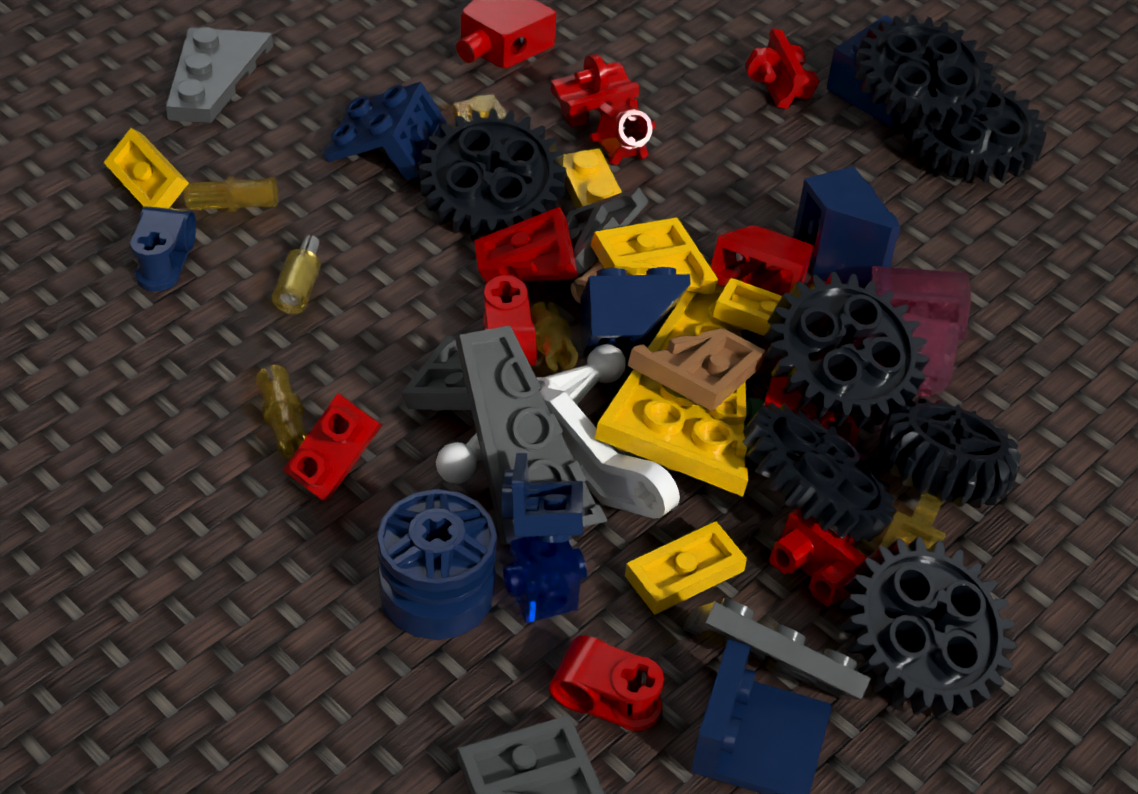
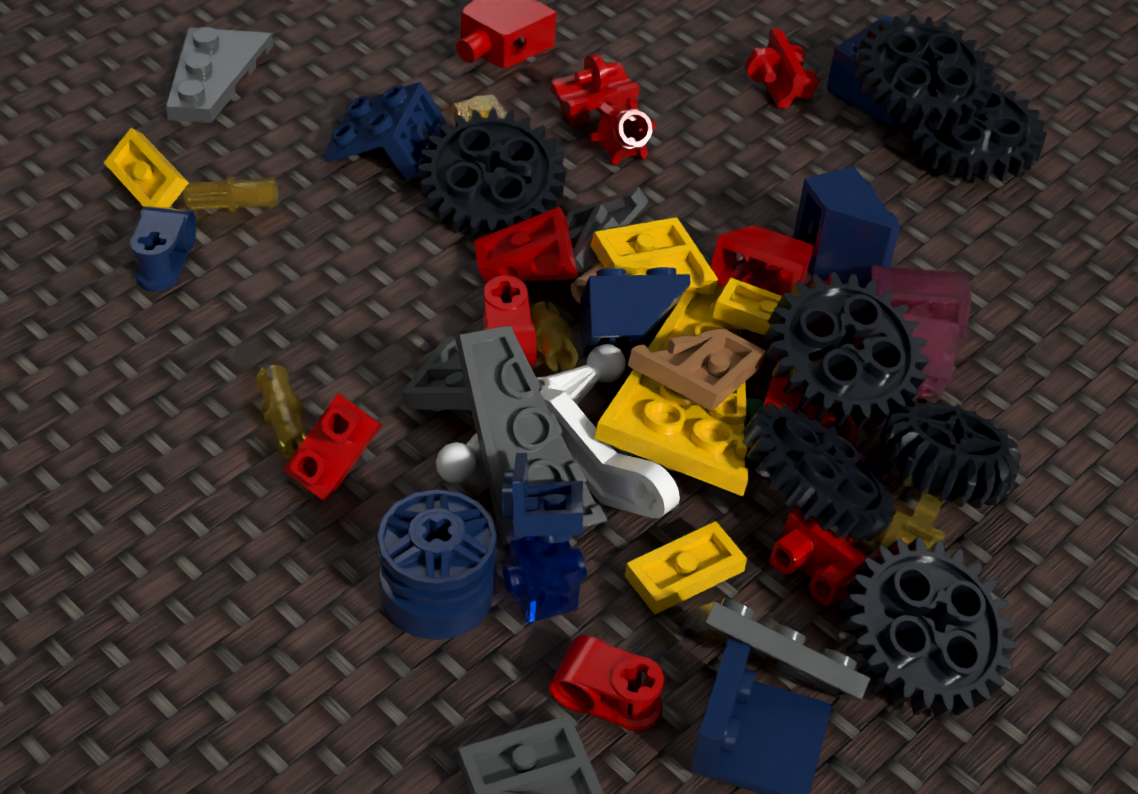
clear yellow piece [271,235,321,314] -> none
yellow plate [563,148,622,209] -> none

